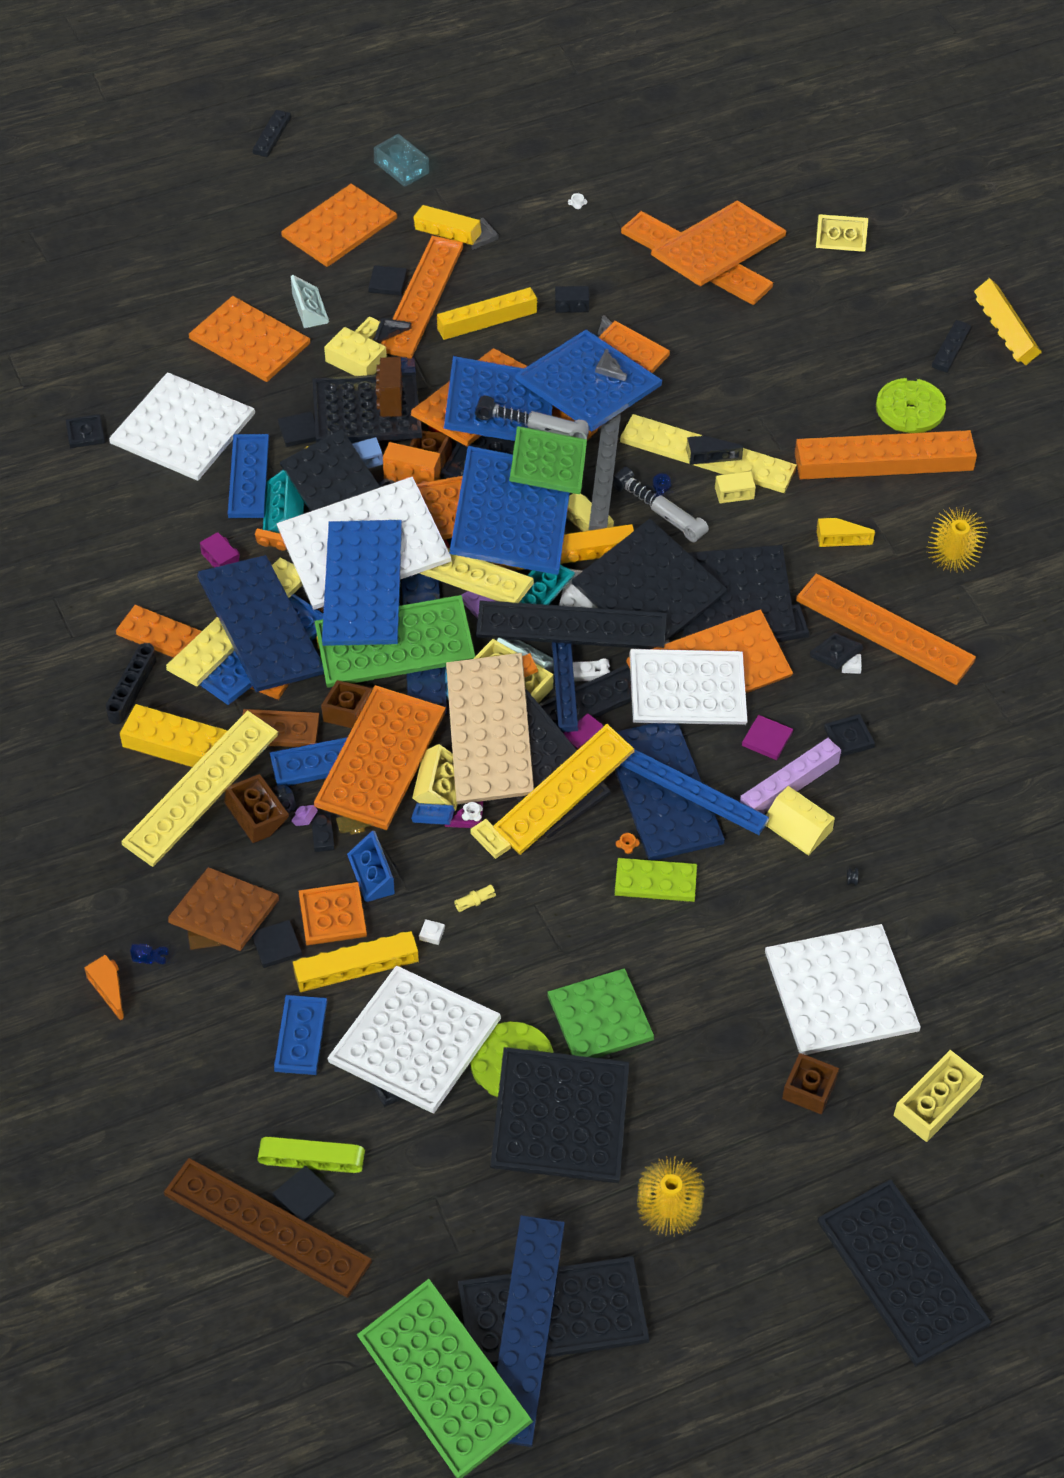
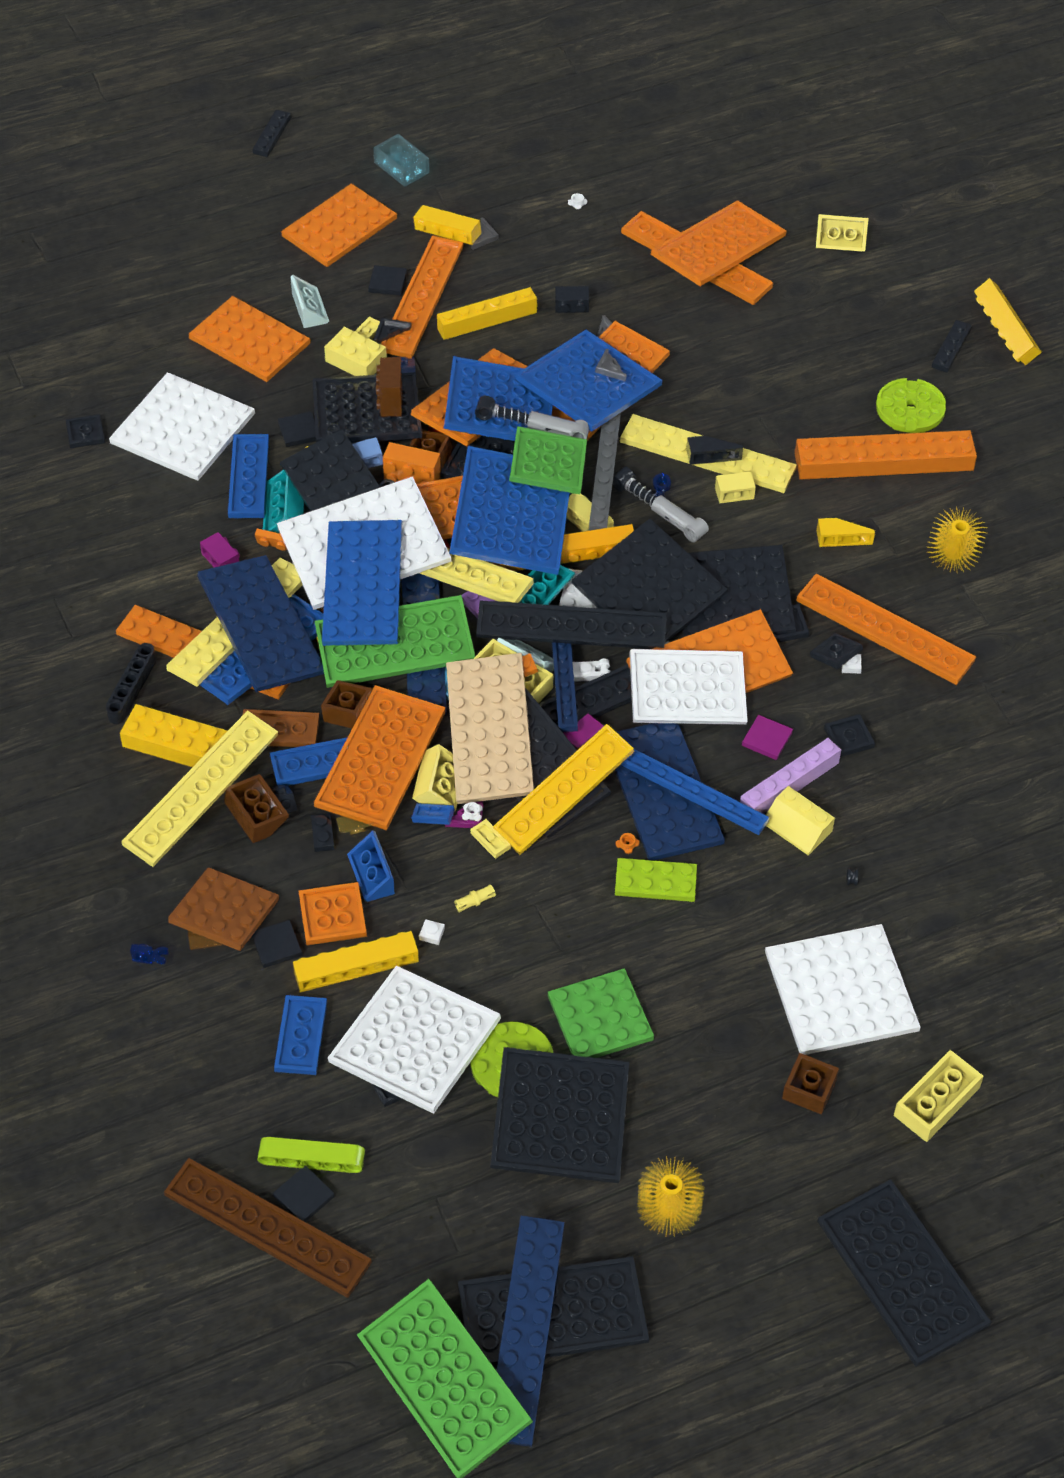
orange slope [84,955,124,1020] -> none
medium lavender plate [291,805,318,826] -> none

